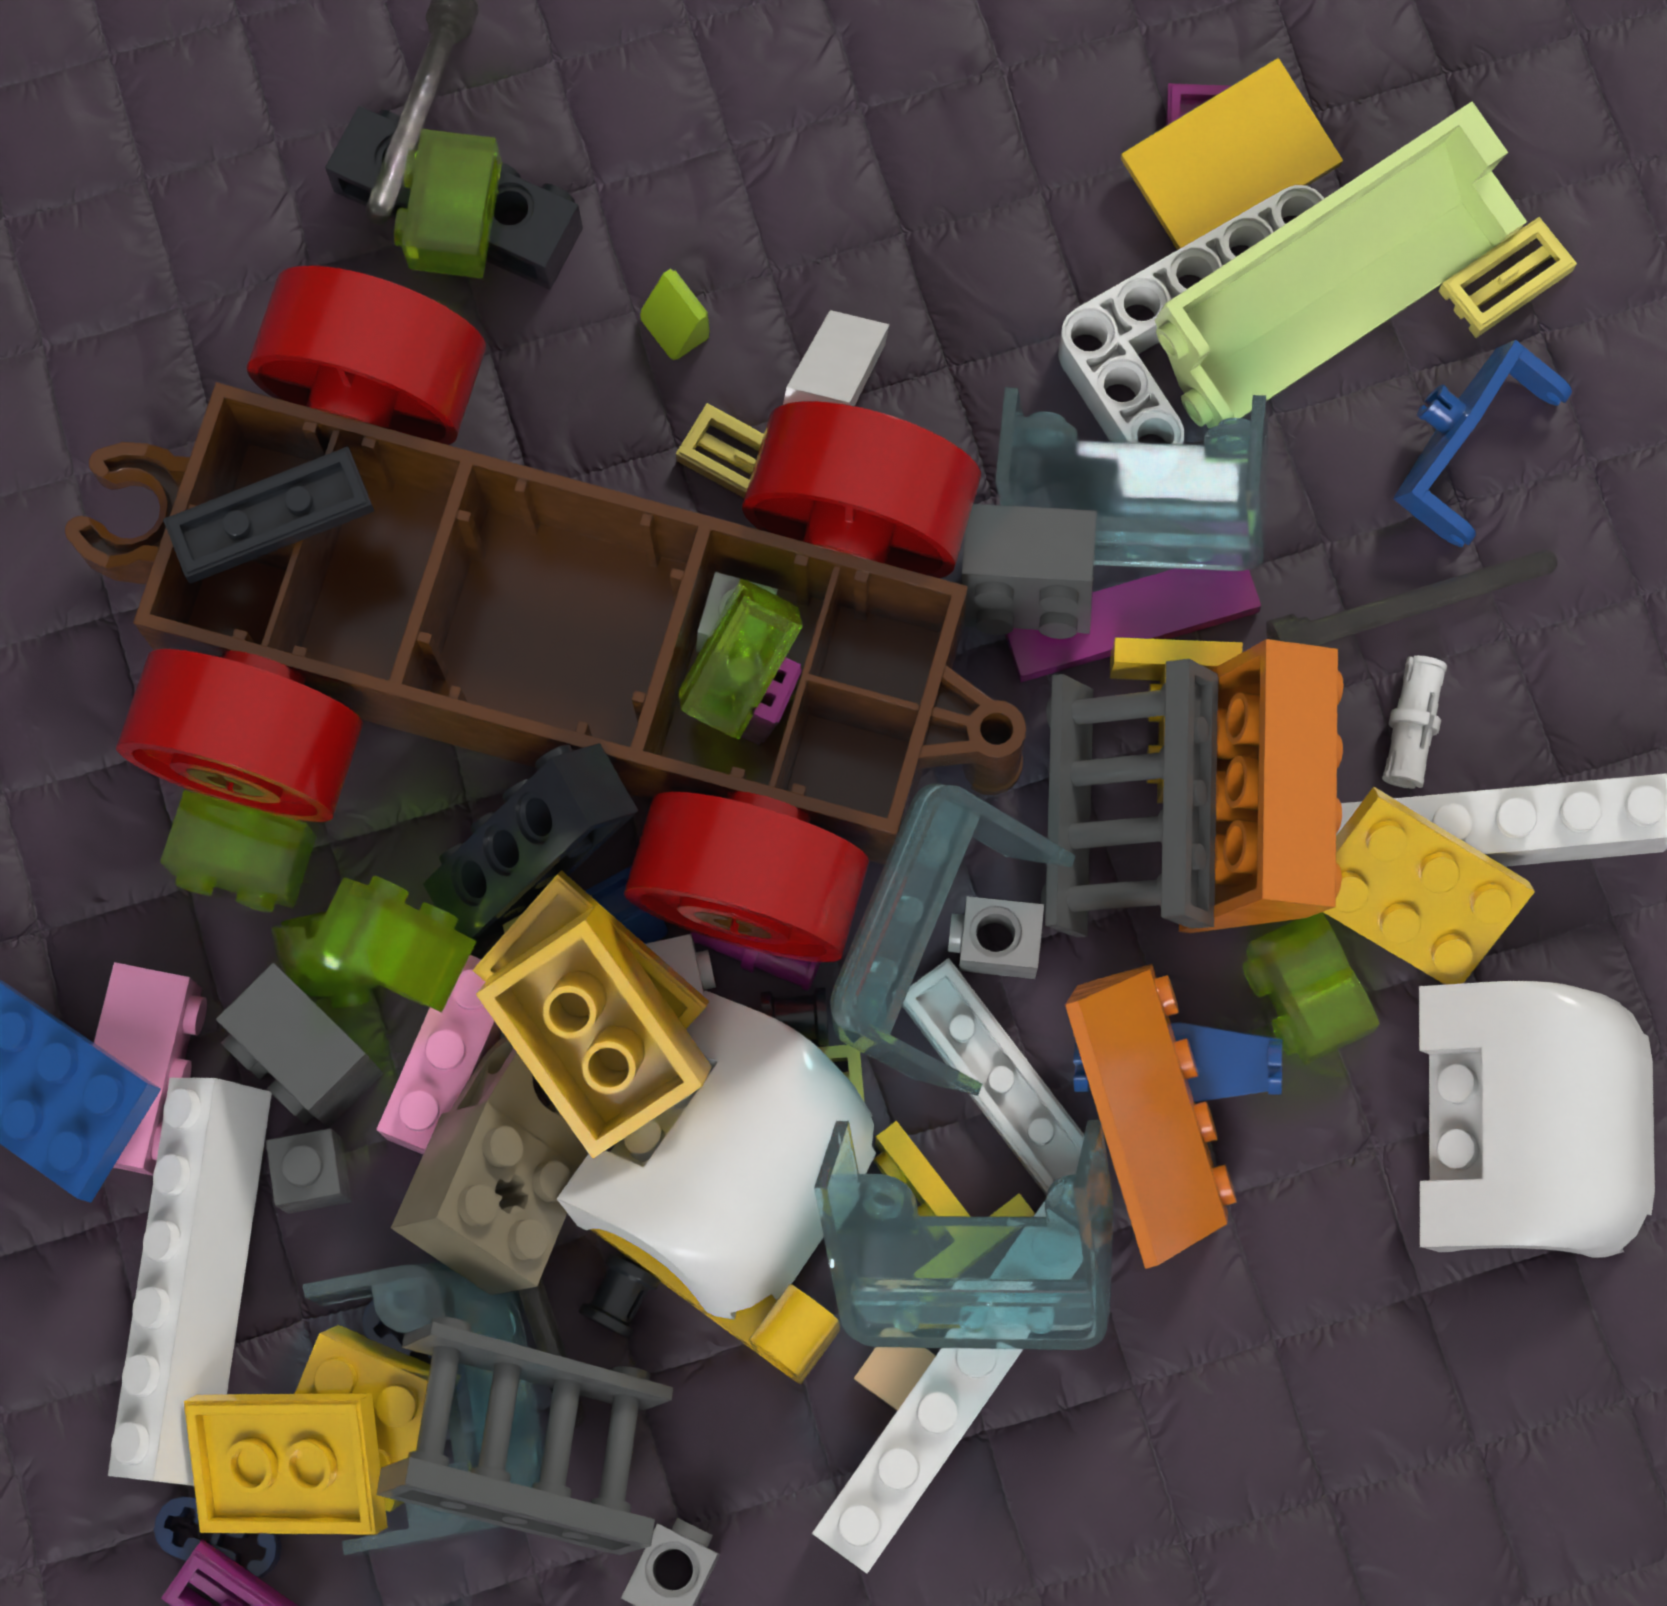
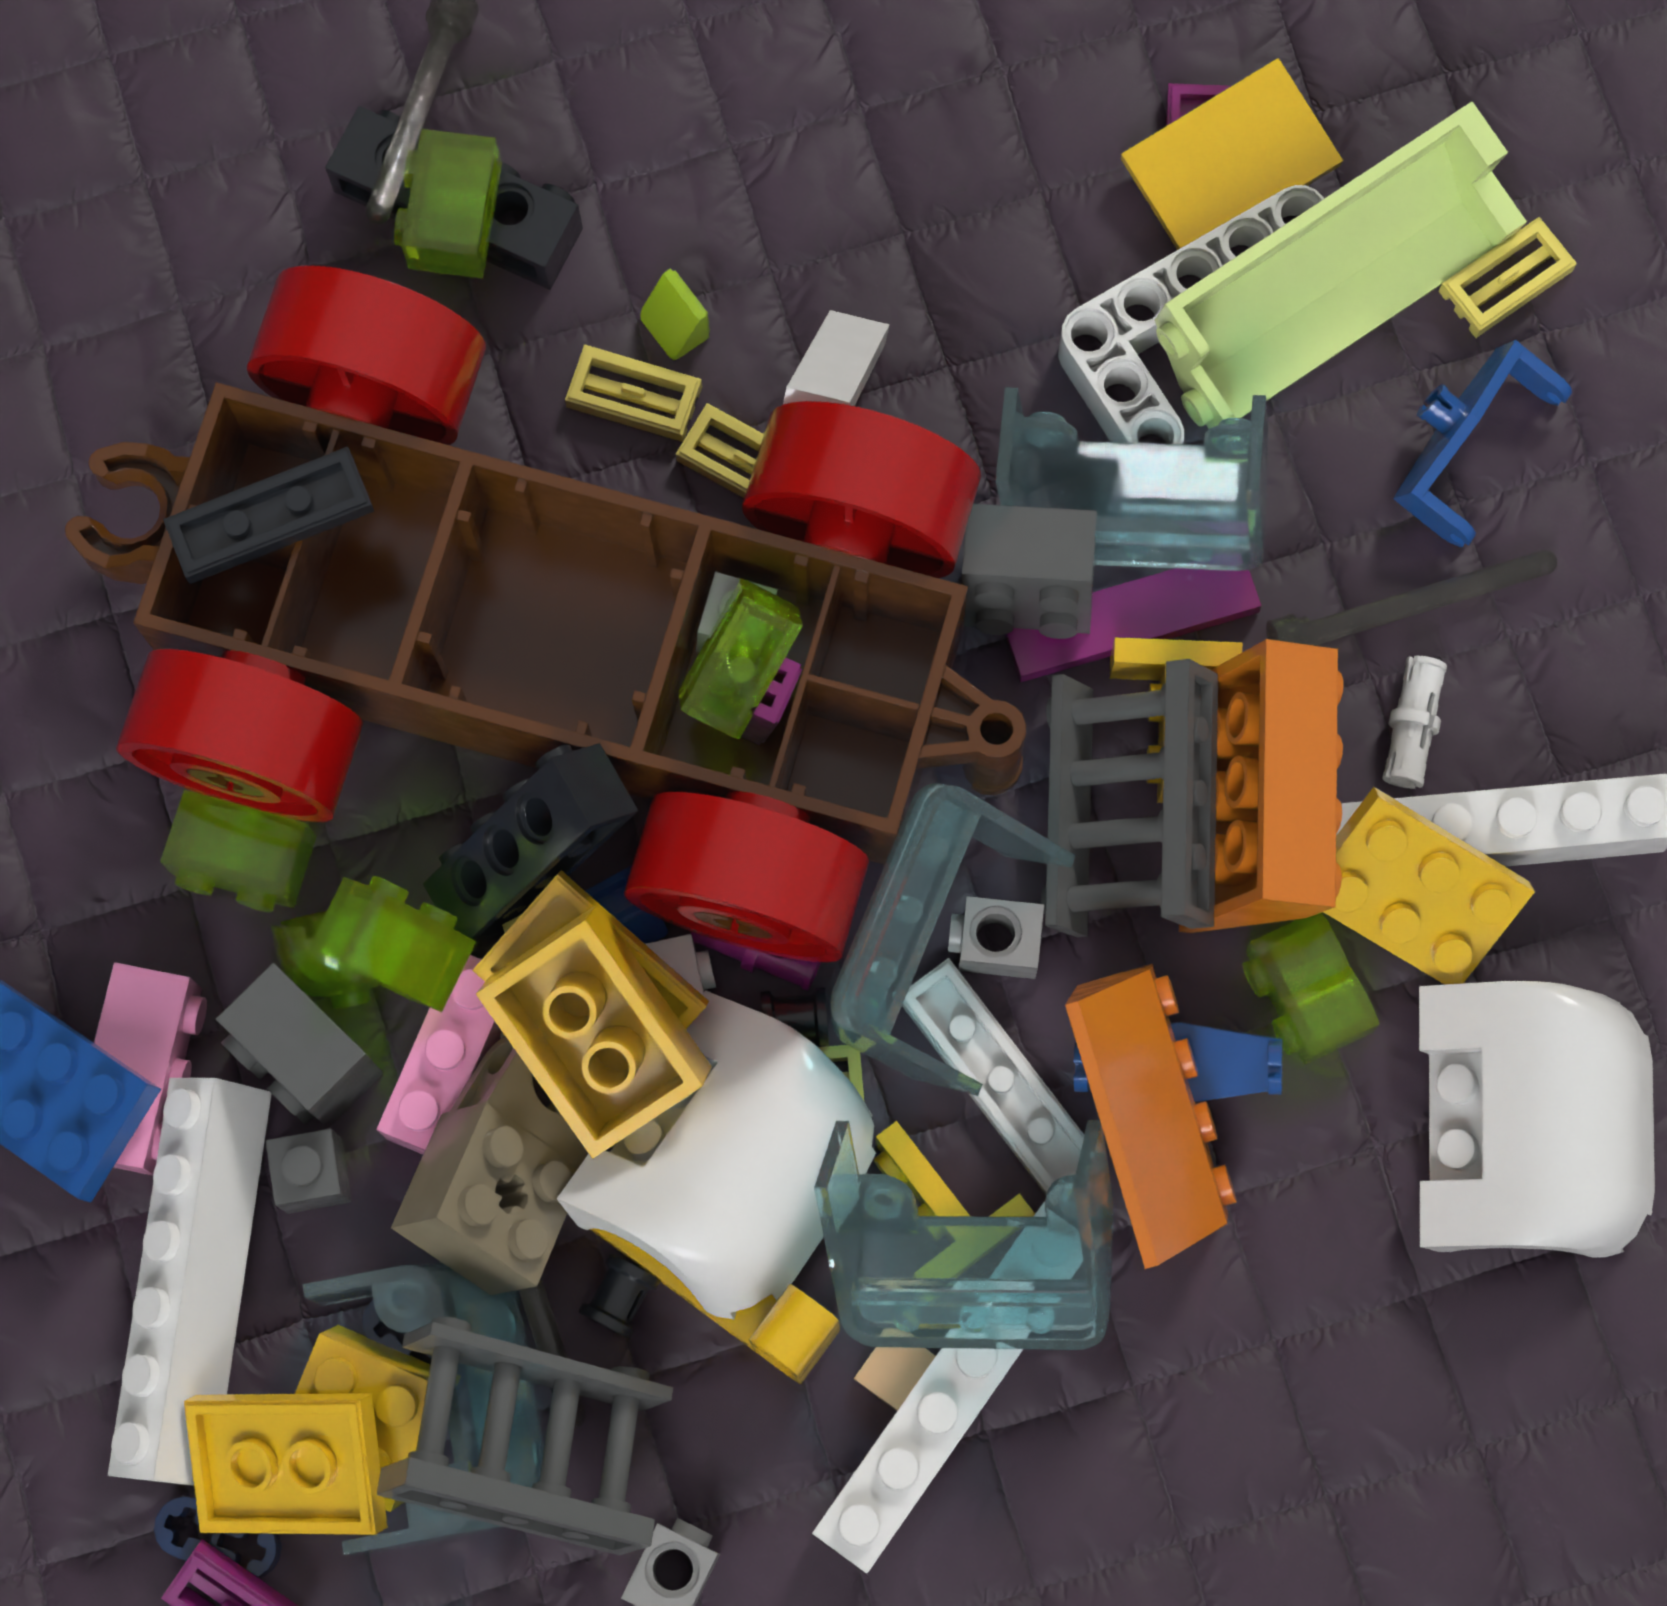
none -> light yellow tile [565,344,703,442]

